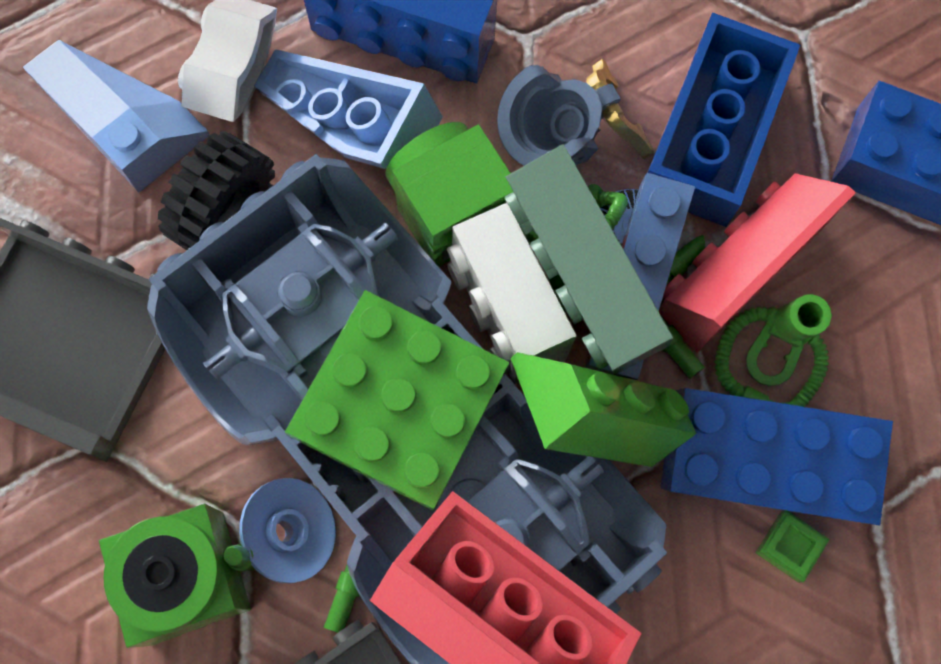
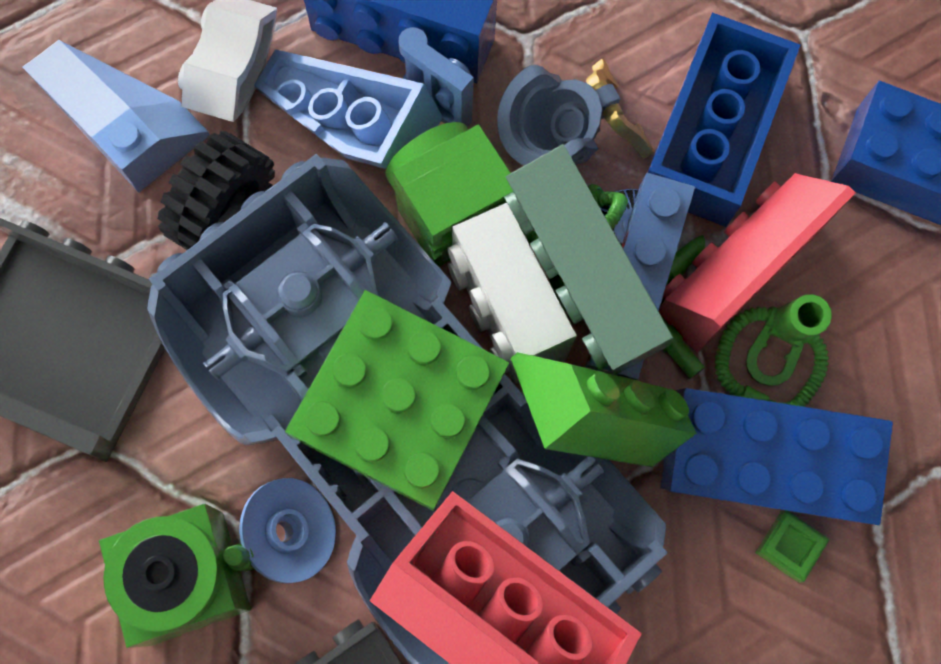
bright green piece [323,564,360,633] -> none
none -> medium blue plate [398,27,474,128]

